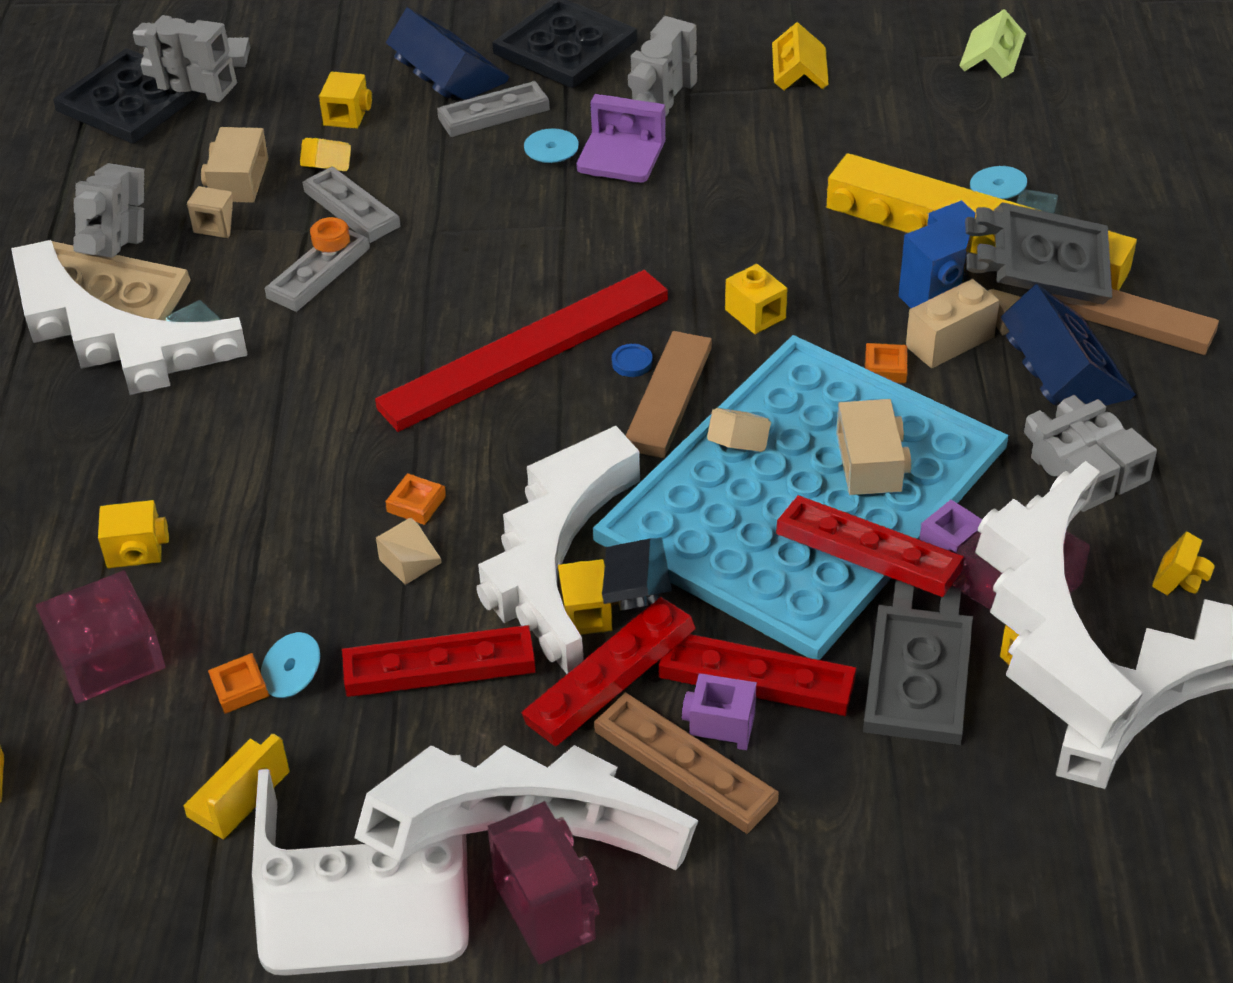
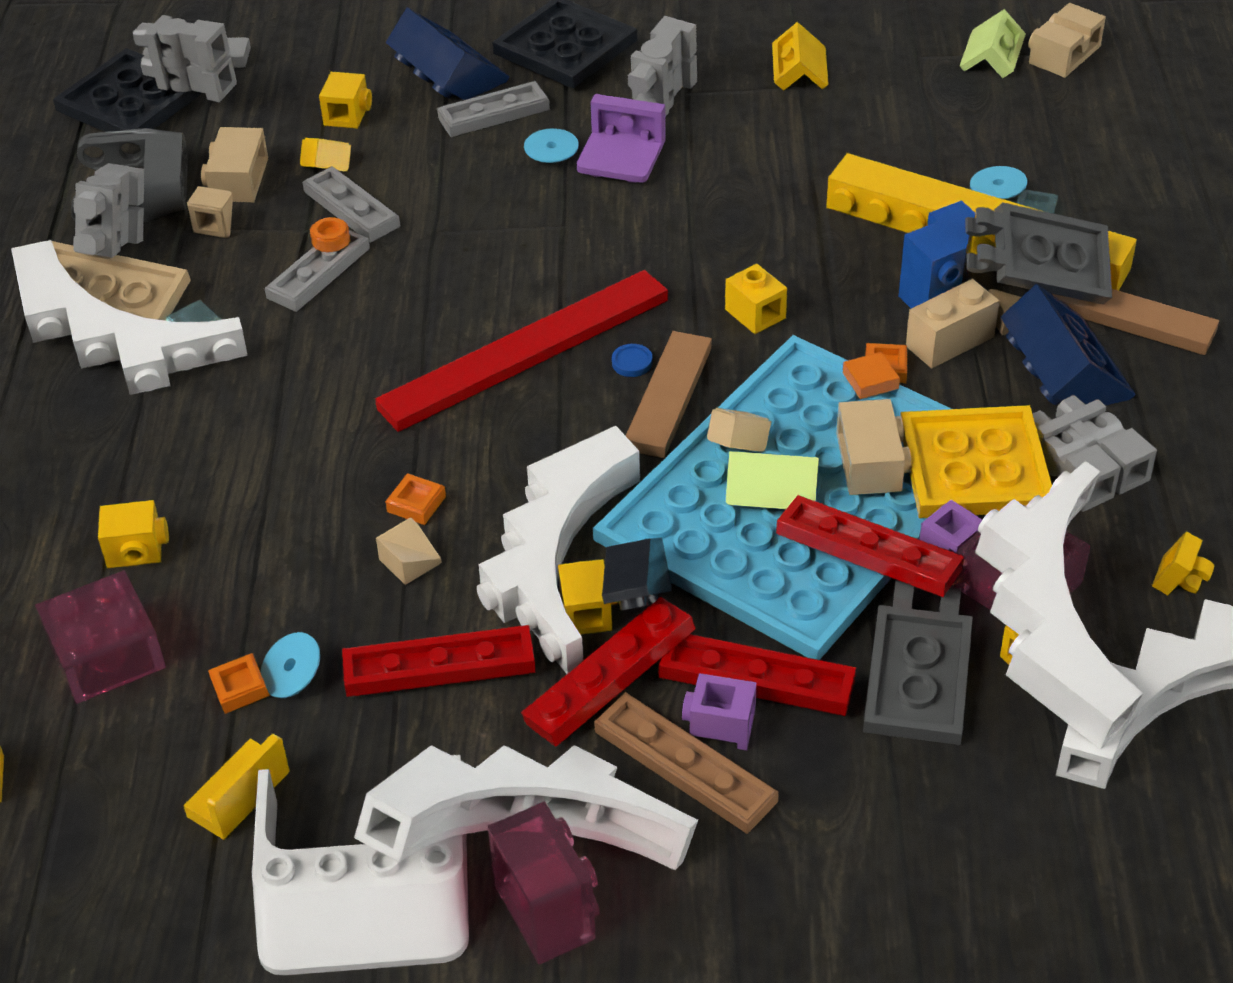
none -> dark grey connector [71,128,188,222]
none -> yellowish green panel [726,451,819,509]
none -> orange tile [843,352,900,399]
none -> yellow plate [900,405,1052,518]
none -> tan brick [1028,3,1106,77]

